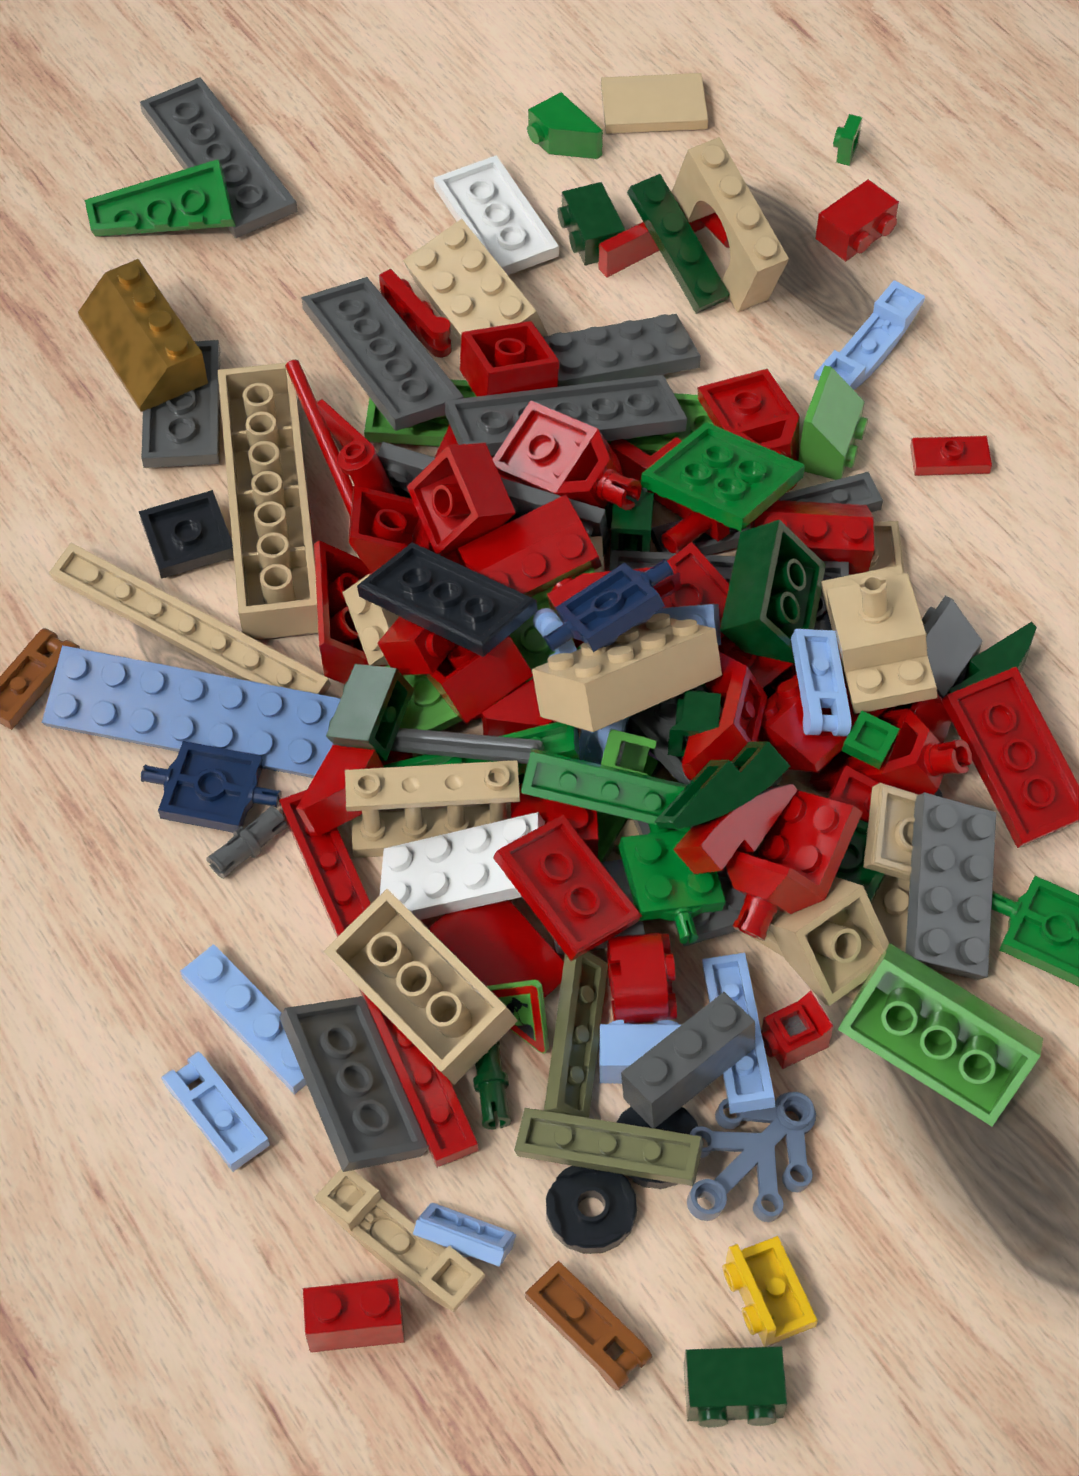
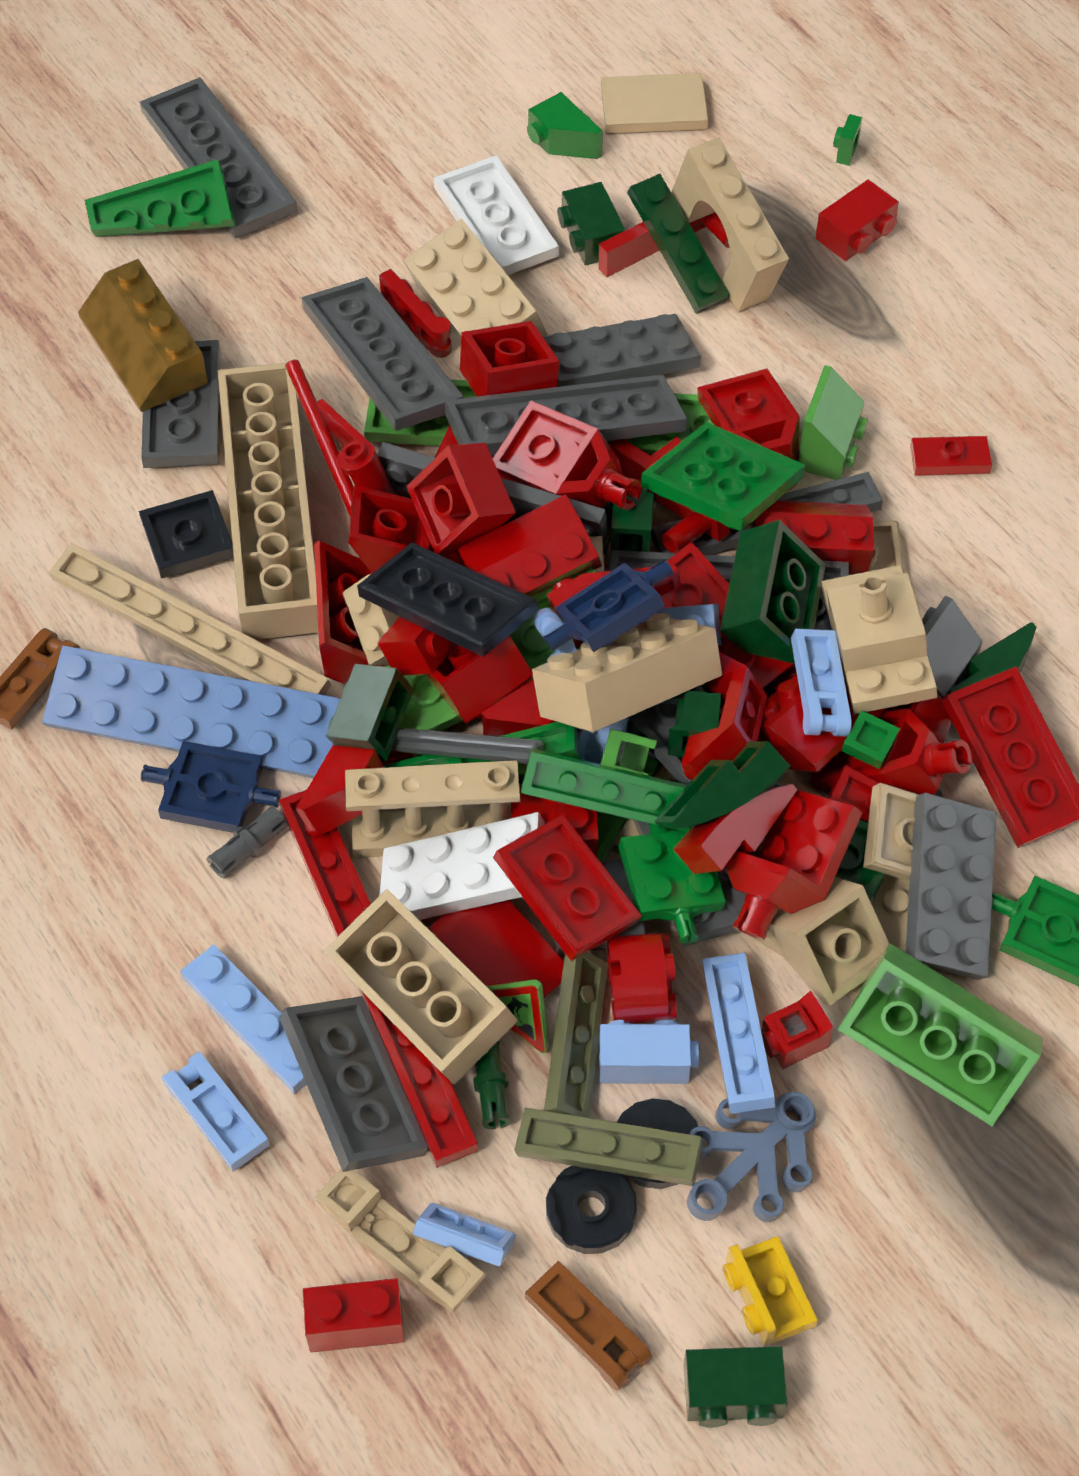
dark grey brick [621,992,755,1129] -> none
light blue slope [814,280,925,390] -> none

